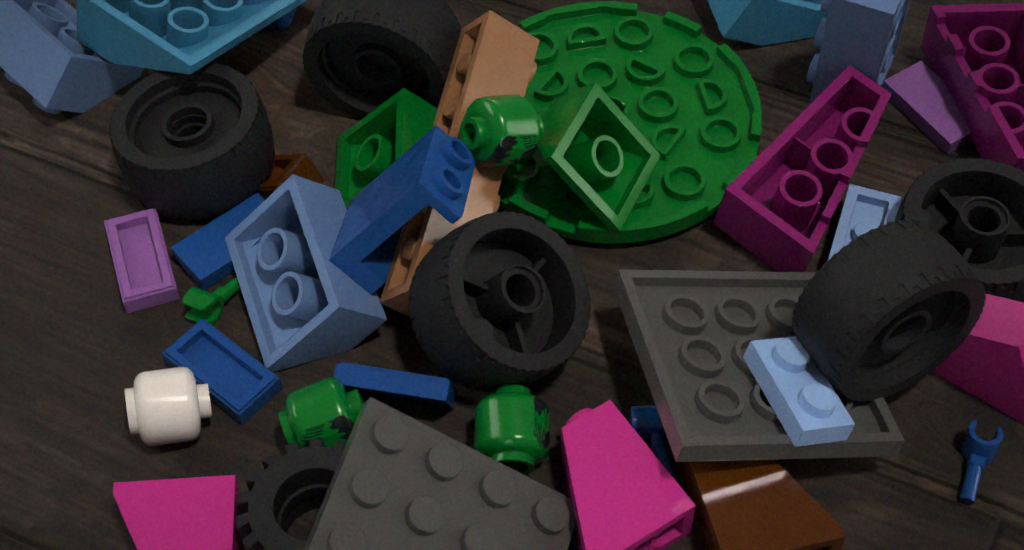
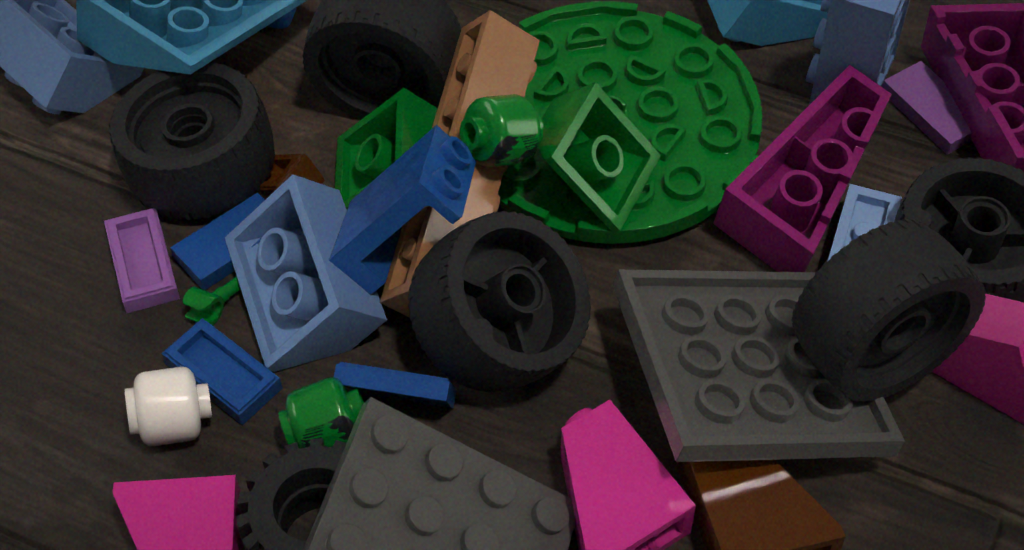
green head [474,384,550,475] -> none
blue hand [629,405,677,481] -> none
light blue plate [743,336,855,447] -> none
blue hand [959,420,1004,505] -> none

